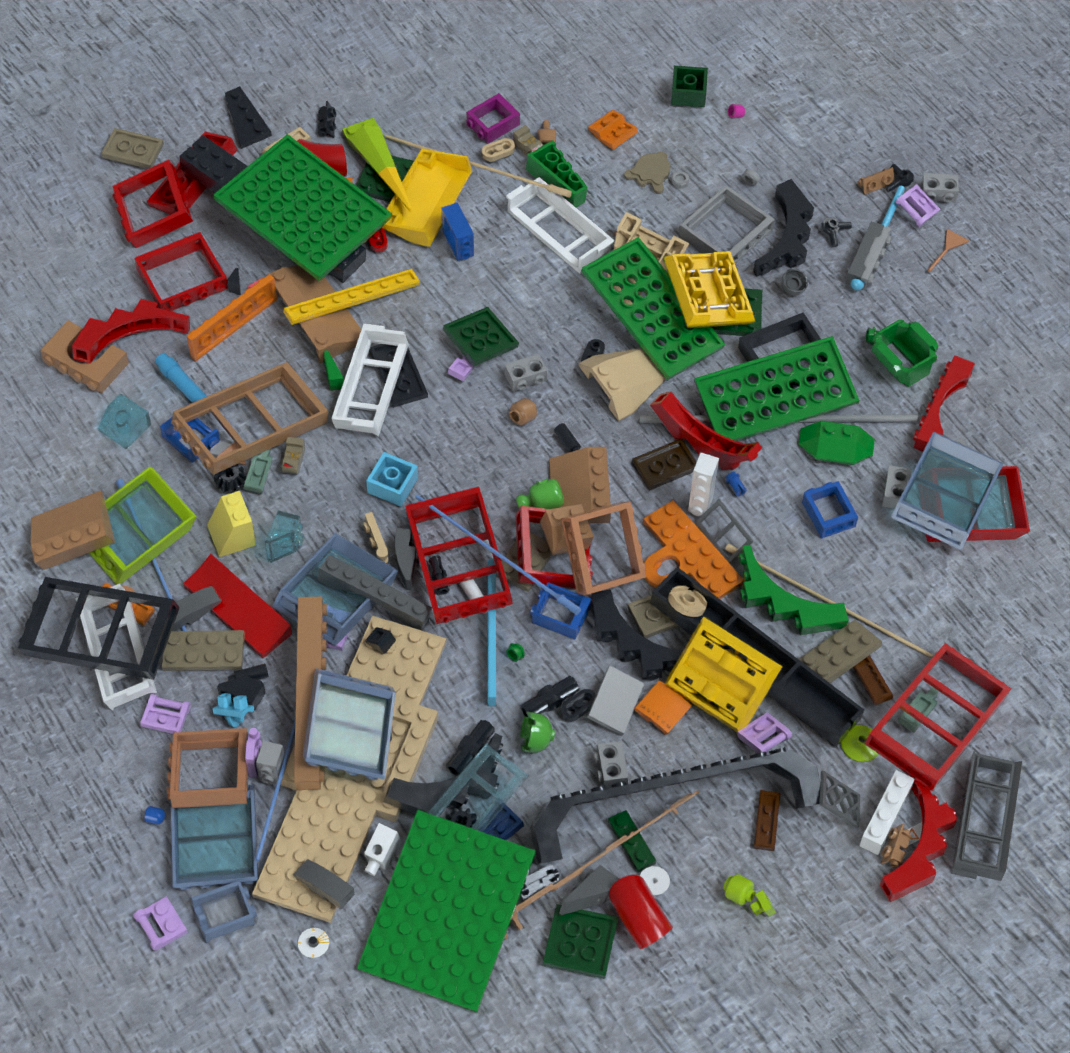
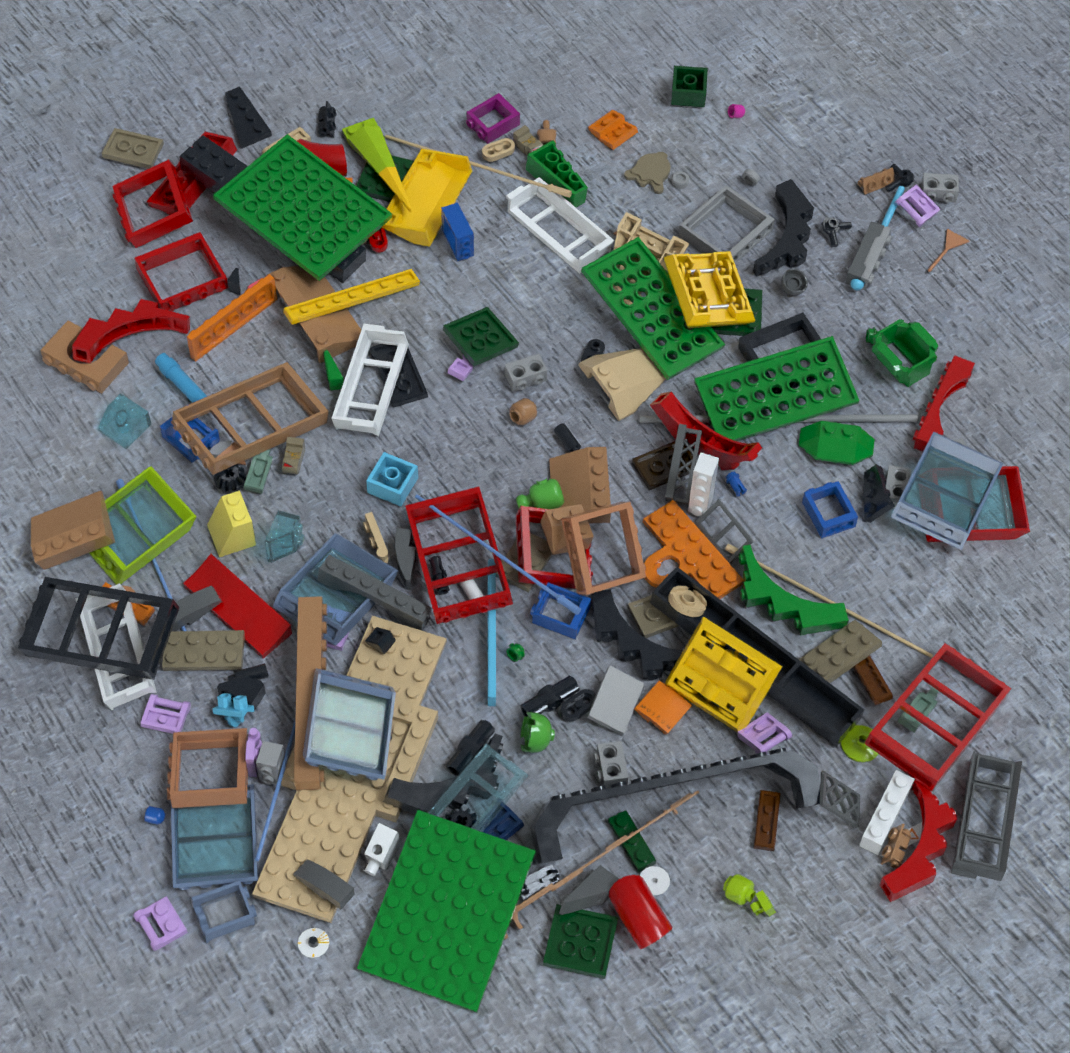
none -> dark grey fence [665,424,702,505]
none -> black wing [863,464,895,523]

